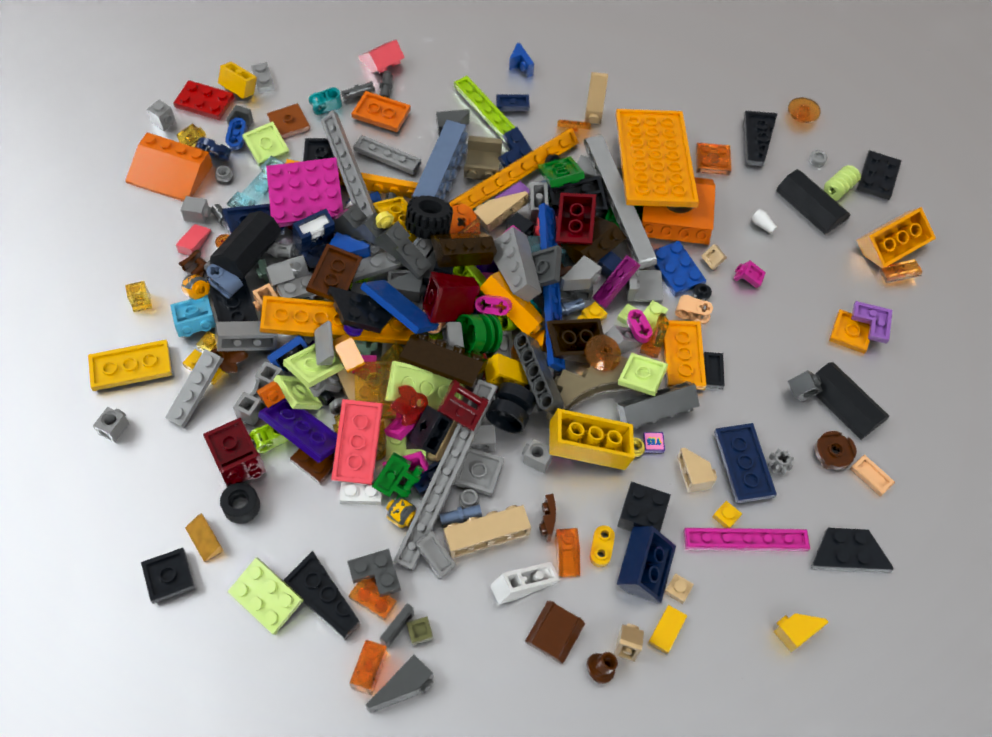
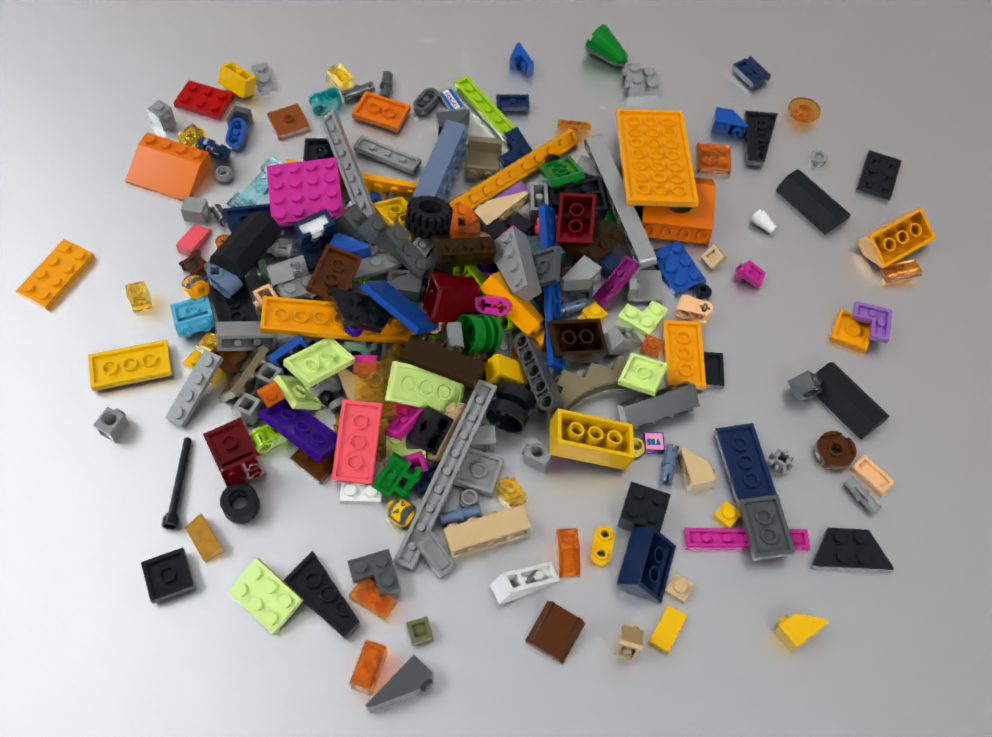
yellowish green plate [242,121,289,166] -> none
light grey slope [314,321,334,366] -> none
slope [333,333,365,373] -> none
coral slope [359,40,405,74] -> none
light yellow plate [375,211,394,229] -> none
dark grey tile [380,603,414,648] -> none
clear red plate [390,385,428,426] -> none
dark red plate [437,379,489,431] -> none
reddish brown slope [539,494,556,542] -> none
tan slope [585,72,608,124] -> none
clear orange dish [585,334,621,372] -> none
reddish brown piece [586,652,618,684] -> none
dark pink beam [627,309,653,343] -> none
clear yellow slope [652,313,669,347] -> none
yellowish green piece [824,165,861,201] -> none
none -> light orange plate [15,239,95,311]
none -> black piece [161,437,192,530]
none -> dark tan plate [218,345,269,402]
none -> clear yellow bracket [325,64,353,90]
none -> dark grey plate [413,88,439,115]
none -> tile [438,87,466,111]
none -> black panel [482,218,508,240]
none -> clear yellow brick [496,477,527,508]
none -> green cone [584,24,628,68]
none -> light grey plate [621,64,660,97]
none -> sand blue pin [659,444,679,486]
none -> blue slope [711,107,748,138]
none -> dark blue plate [732,56,771,88]
none -> dark grey plate [737,495,796,561]
none -> light grey pin [843,476,882,515]

